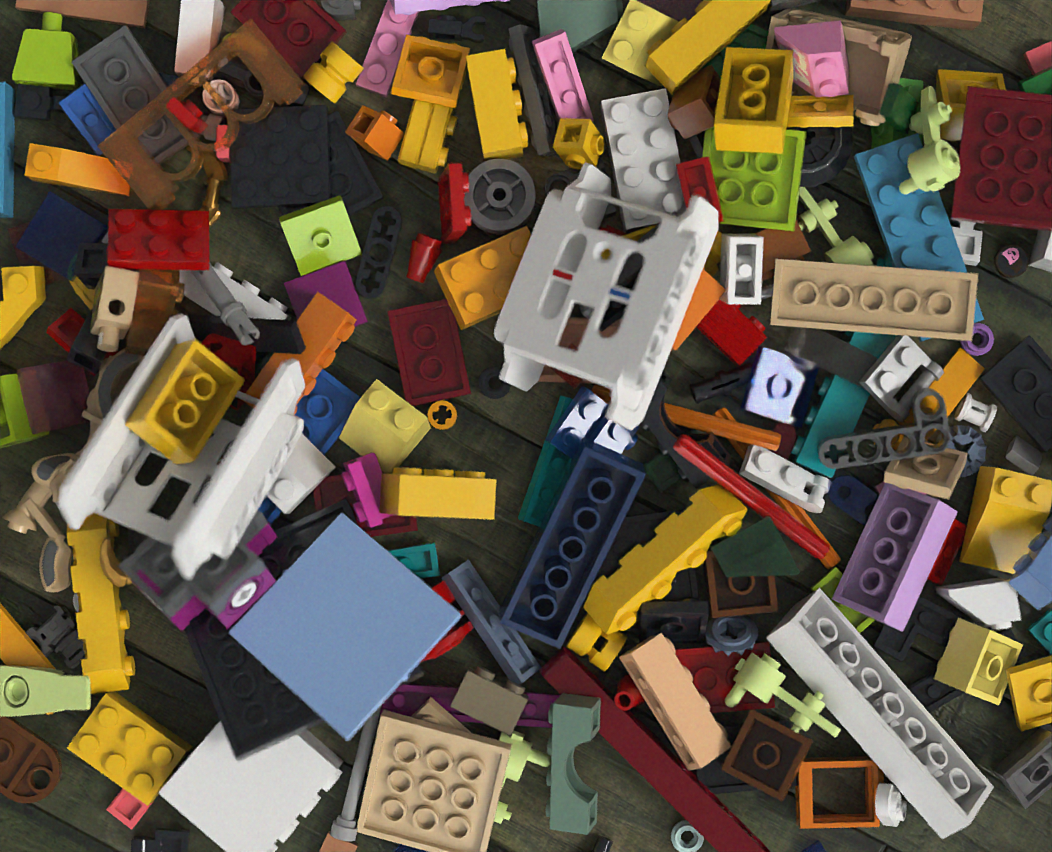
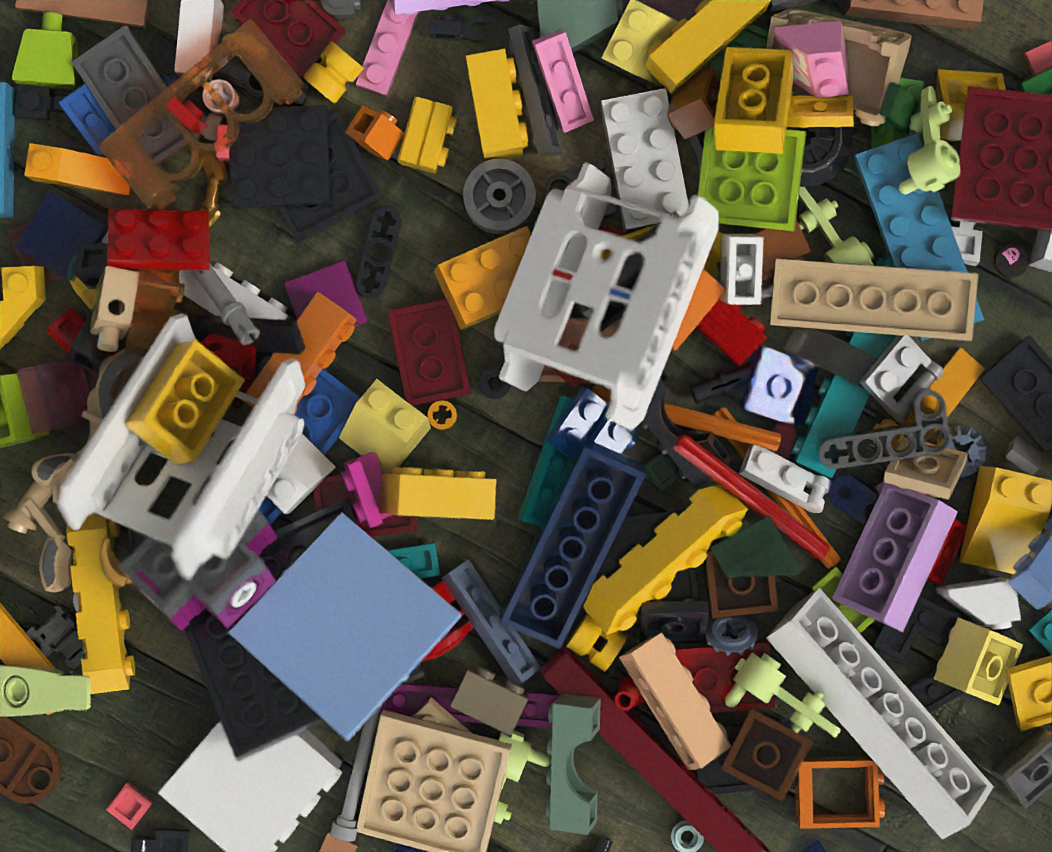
yellow brick [67,691,192,806] -> none
lime plate [279,195,363,277] -> none
light orange plate [392,35,470,108] -> none
red cone [406,232,443,283] -> none
red plate [438,163,471,244] -> none
yellow brick [553,118,604,169] -> none
red plate [676,156,724,223] -> none
white plate [875,783,907,827] -> none
white bush [954,393,997,432] -> none
medium lavender plate [960,323,994,356] -> none

